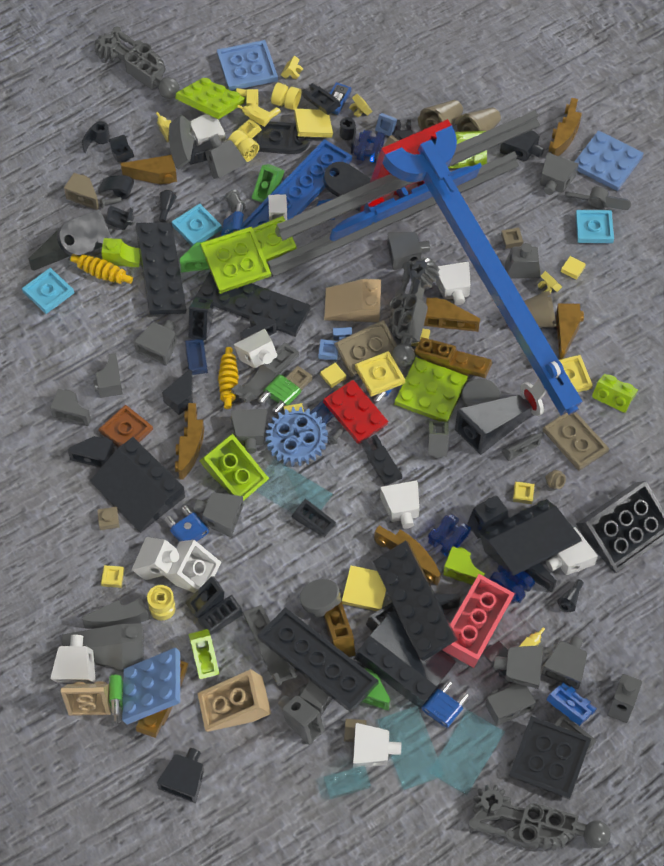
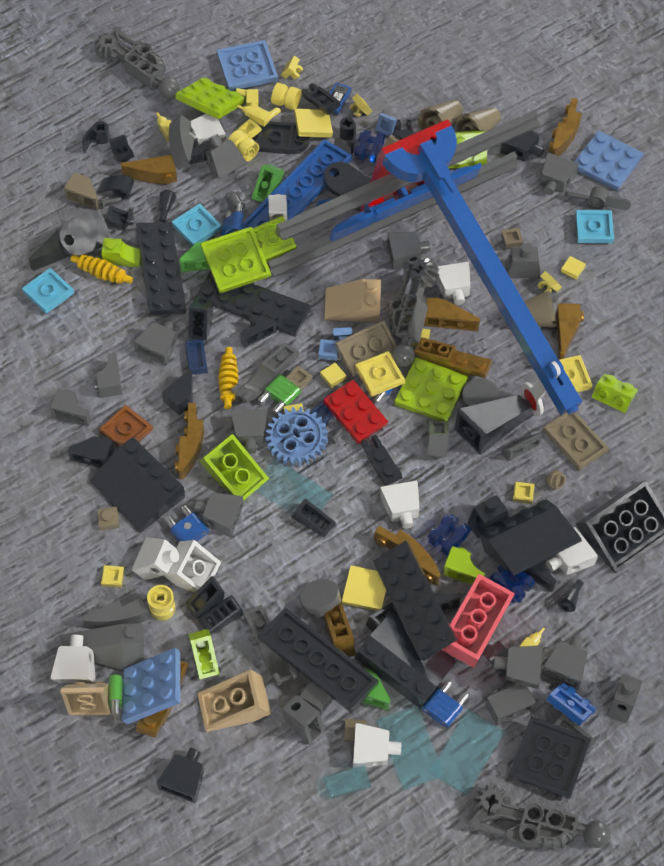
white torso [234,329,277,368] -> none

